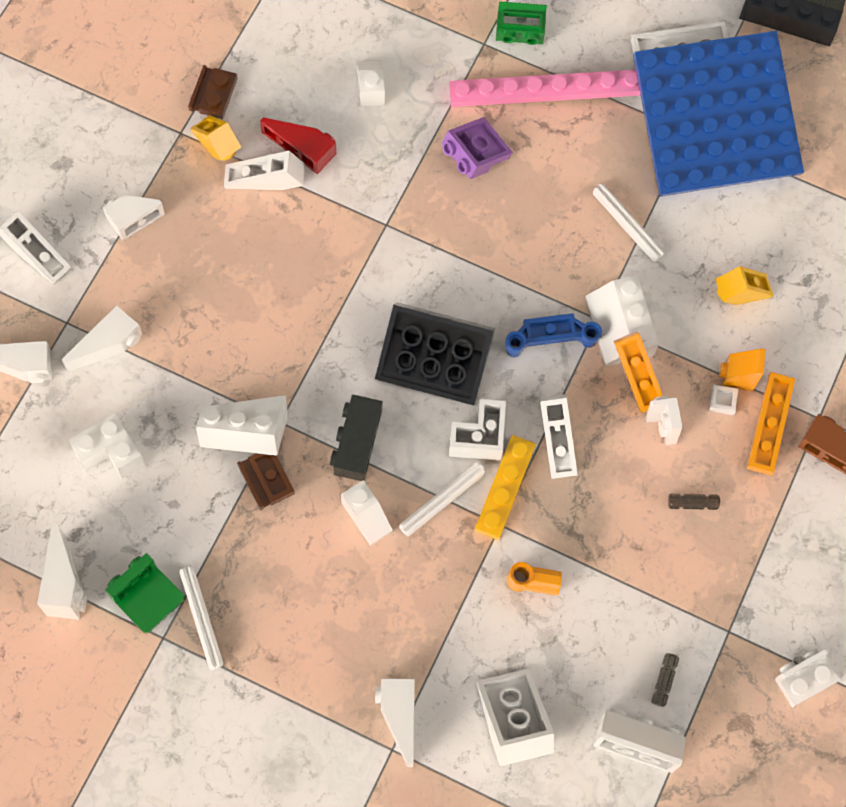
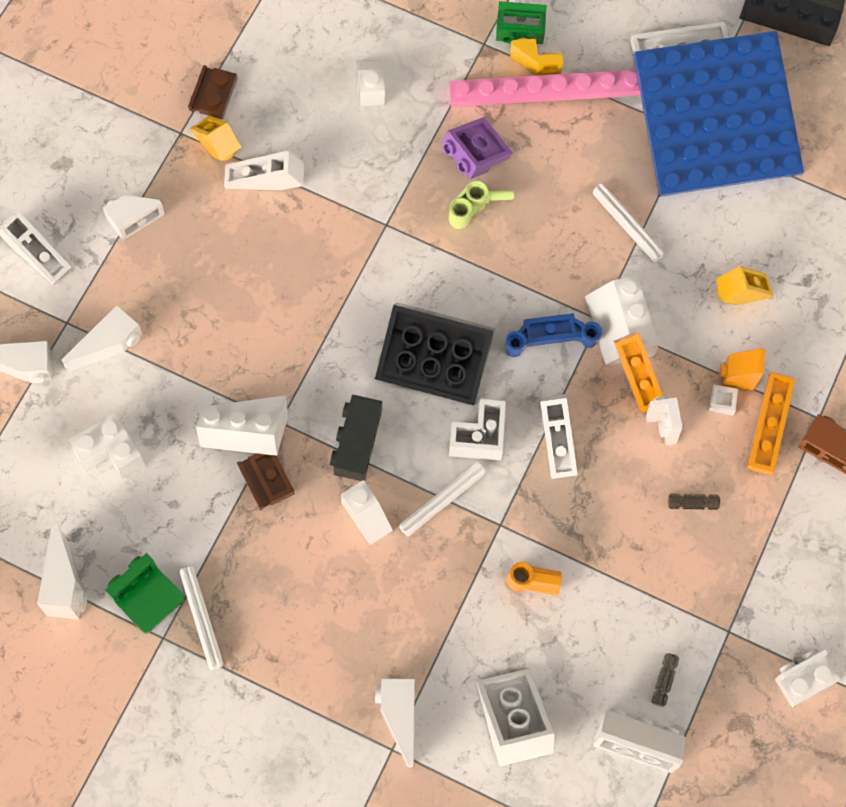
red slope [260,117,336,174] -> none
yellow plate [475,435,536,540] -> none
none -> yellowish green beam [448,181,514,229]
none -> yellow slope [510,38,563,76]

